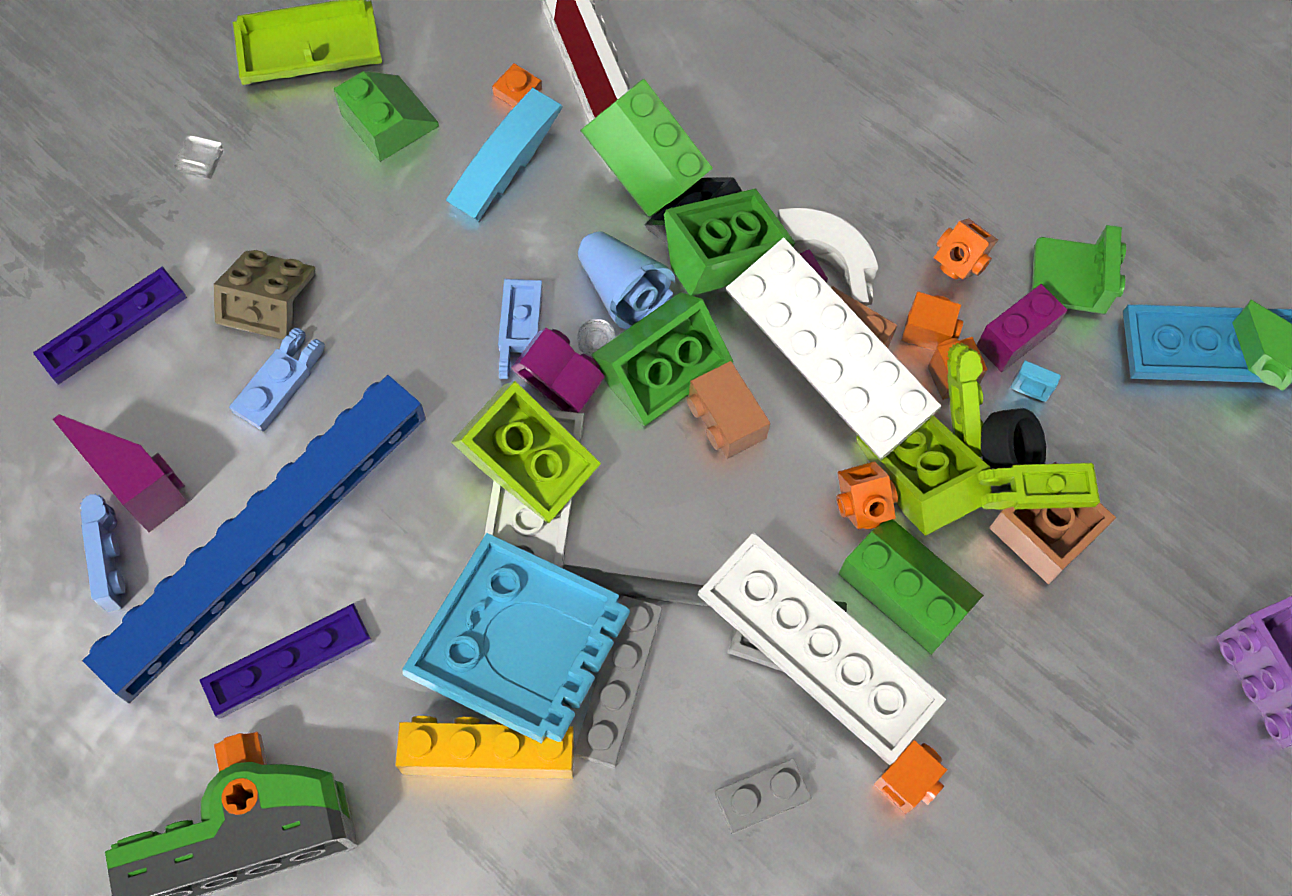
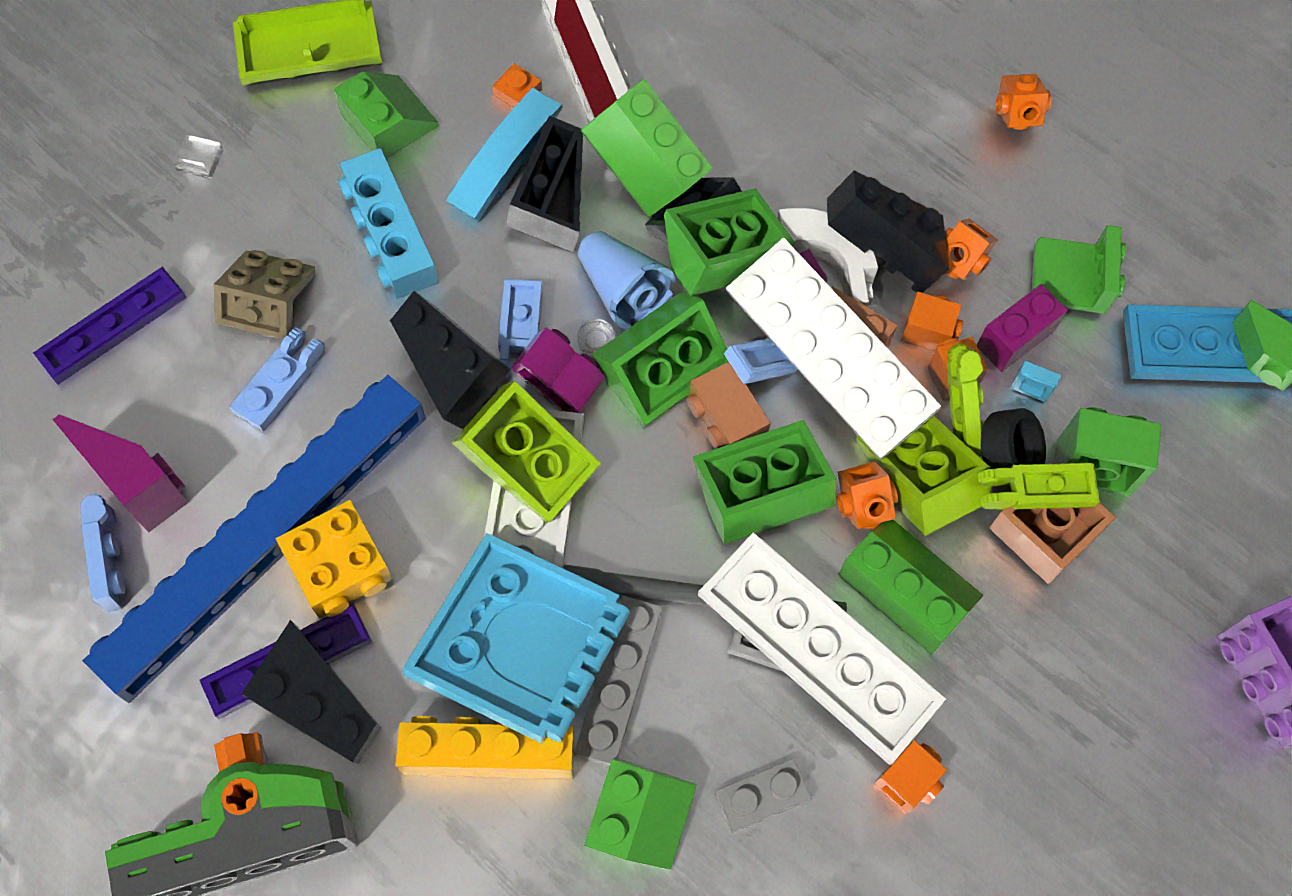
none -> black wedge [241,620,381,764]
none -> yellow brick [275,500,393,619]
none -> medium azure brick [338,148,438,299]
none -> black wedge [390,291,511,429]
none -> black wedge [506,116,583,253]
none -> bright green slope [584,757,697,870]
none -> bright green slope [693,420,837,544]
none -> light blue tile [724,338,798,384]
none -> black wedge [827,170,949,293]
none -> orange brick [996,74,1051,130]
none -> bright green brick [1055,407,1161,497]

